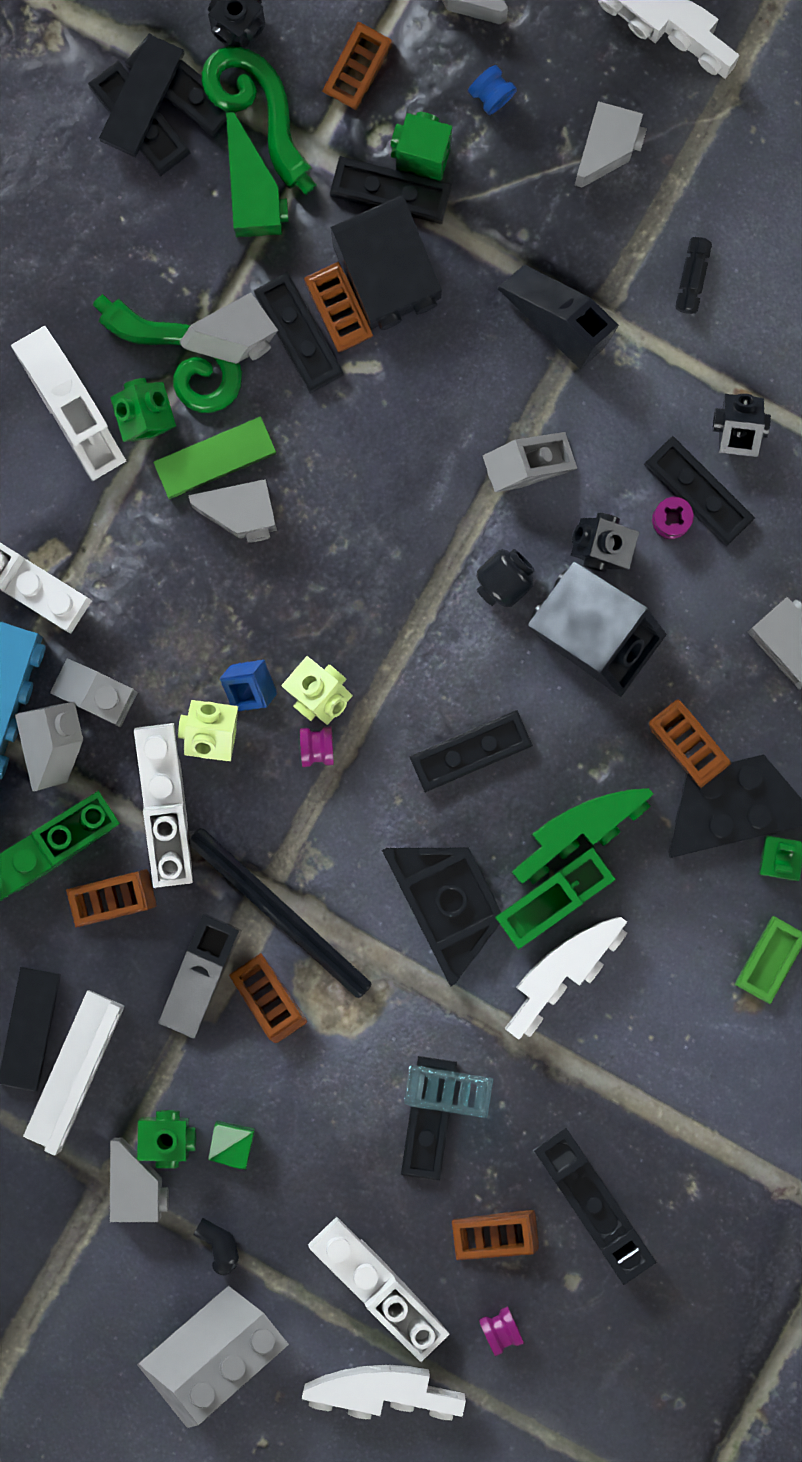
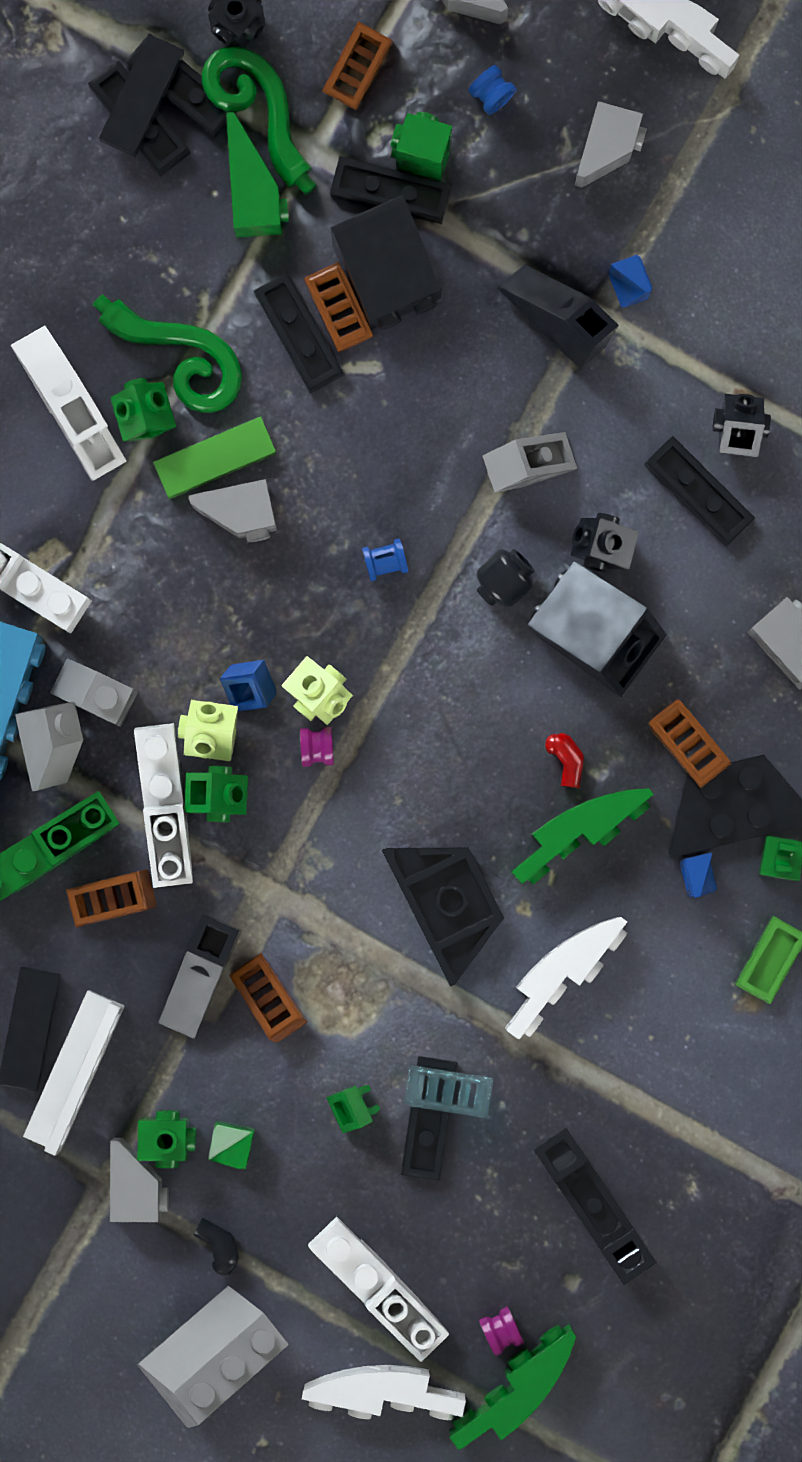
light grey slope [180,293,278,364] -> none
black axle [188,828,372,998] -> none
black tile [409,710,533,793] -> none
dark orange slope [452,1210,539,1260] -> none
green slope [495,846,616,950] -> none
magenta wheel [652,497,694,540] -> none
black axle [675,237,712,314] -> none
none -> green brick [184,766,248,822]
none -> green tile [326,1085,380,1133]
none -> blue bush [362,538,409,582]
none -> green slope [449,1324,576,1450]
none -> red arm [545,733,584,789]
none -> blue slope [608,254,653,308]
none -> blue slope [679,852,717,898]

